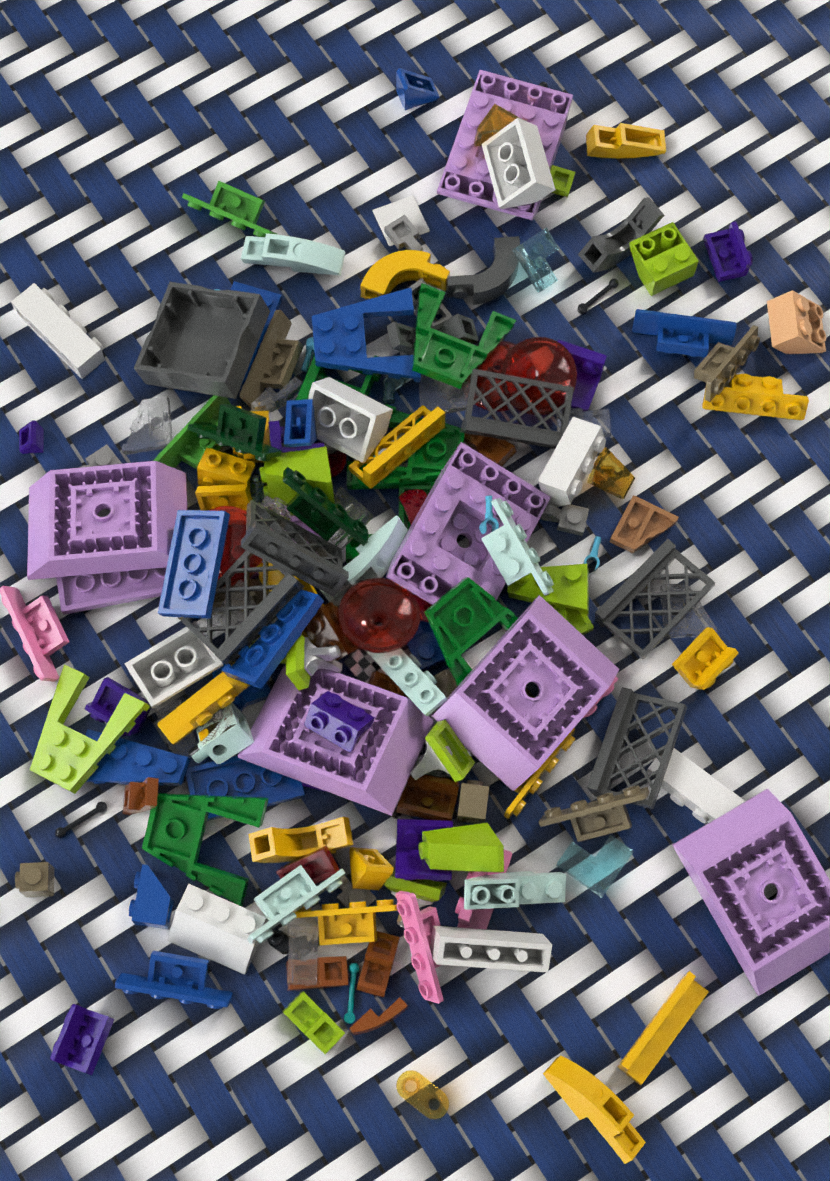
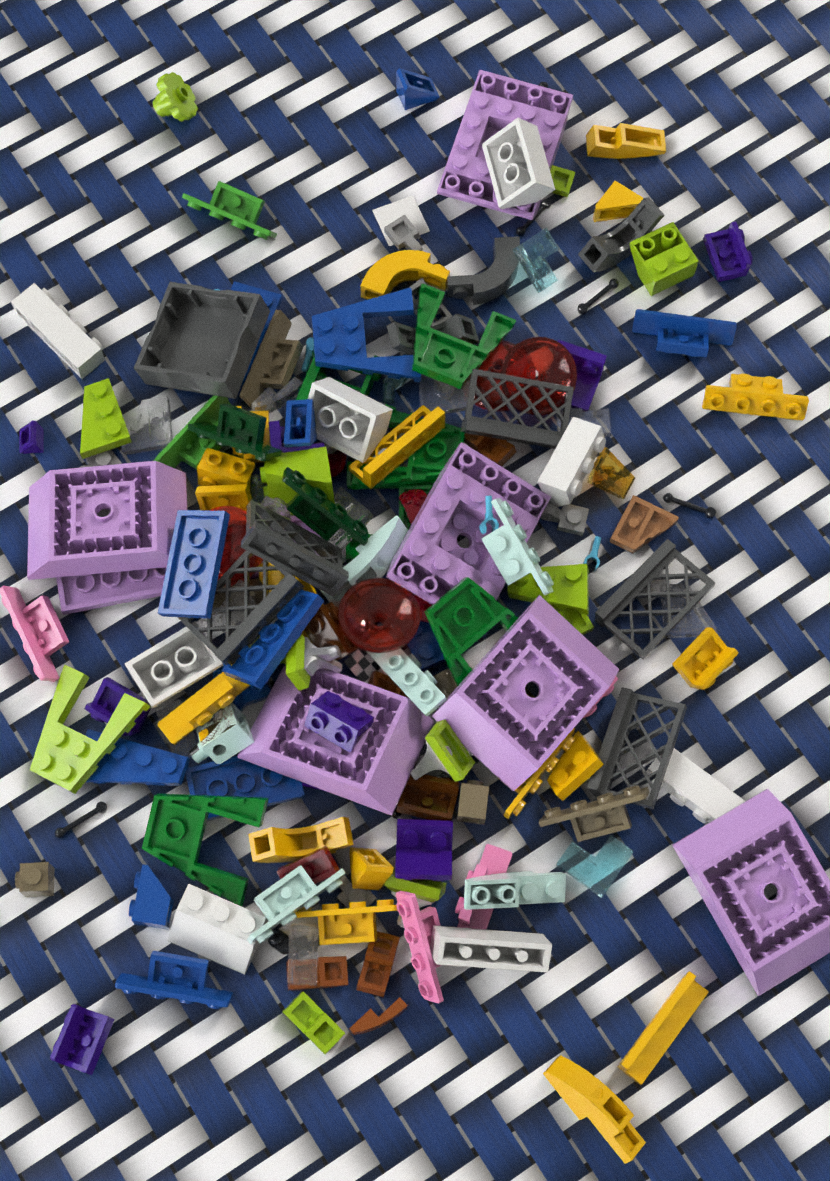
dark orange slope [123,777,159,815] -> none
light aqua slope [241,233,346,276] -> none
teal hinge [344,963,360,1024] -> none
clear yellow plate [396,1070,449,1120] -> none
lime slope [418,823,504,873] -> none
clear yellow slope [474,104,523,147] -> none
dark tan bracket [694,325,760,402] -> none
light nougat slope [767,290,826,354] -> none
none -> lime wing [80,378,132,459]
none -> lime plant [153,72,198,122]
none -> black hinge [516,199,551,236]
none -> yellow wing [547,731,604,801]
none -> yellow slope [593,181,643,222]
none -> black hinge [663,493,716,519]

